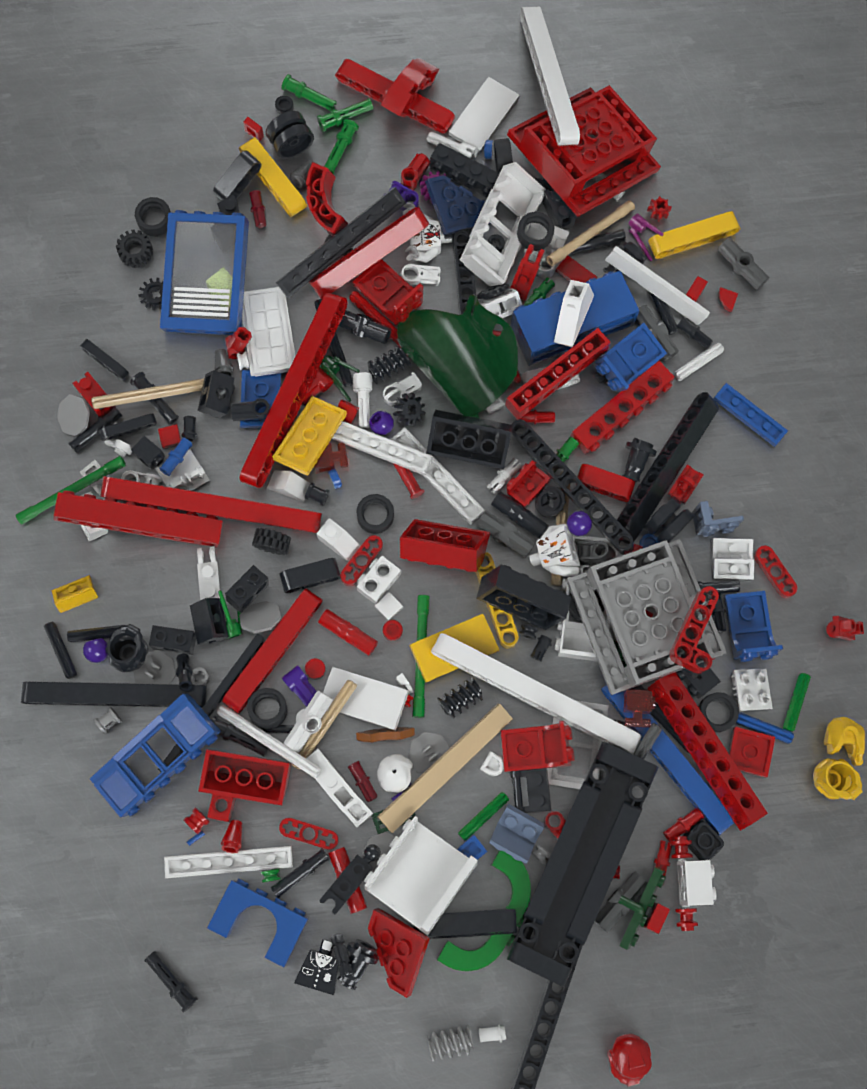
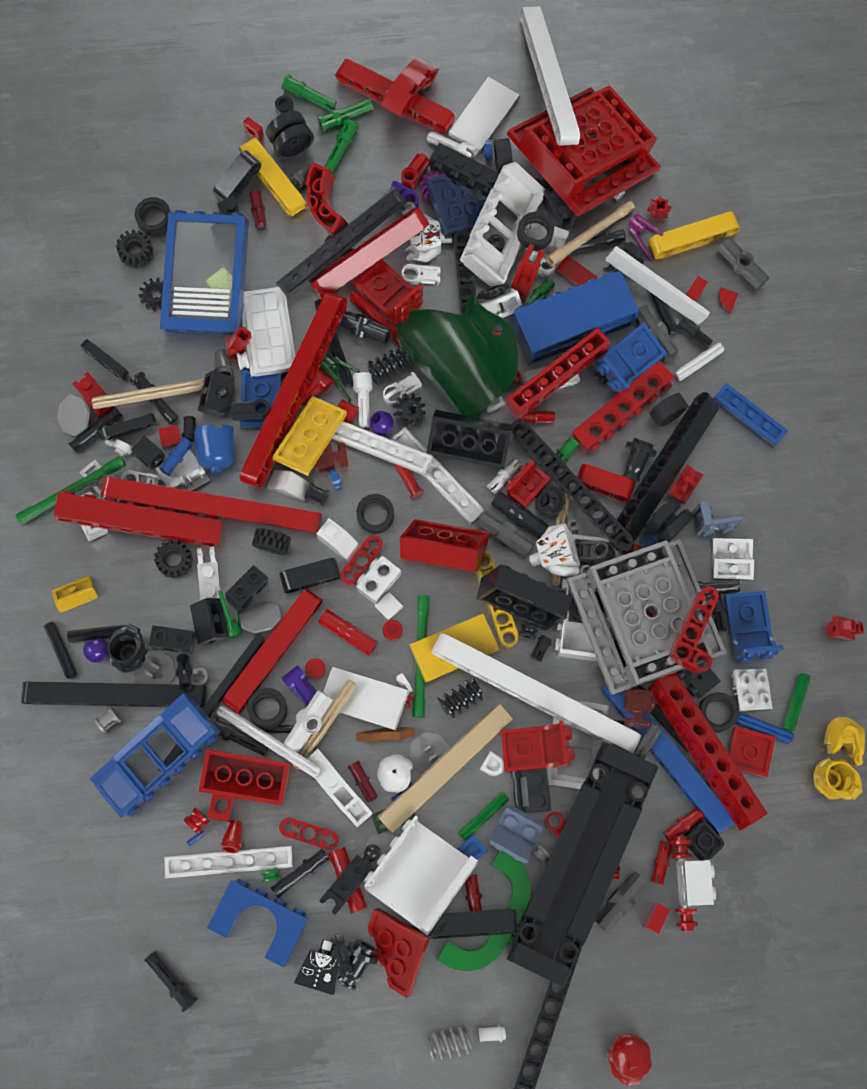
white slope [554,280,594,347] -> none
dark purple piece [567,511,592,536] -> none
dark green plate [618,867,666,950] -> none
red beam [754,545,797,598] -> none
none -> black tyre [154,540,193,578]
none -> blue cylinder [194,424,234,473]
none -> red pin [465,874,482,911]
none -> black tyre [649,393,689,427]

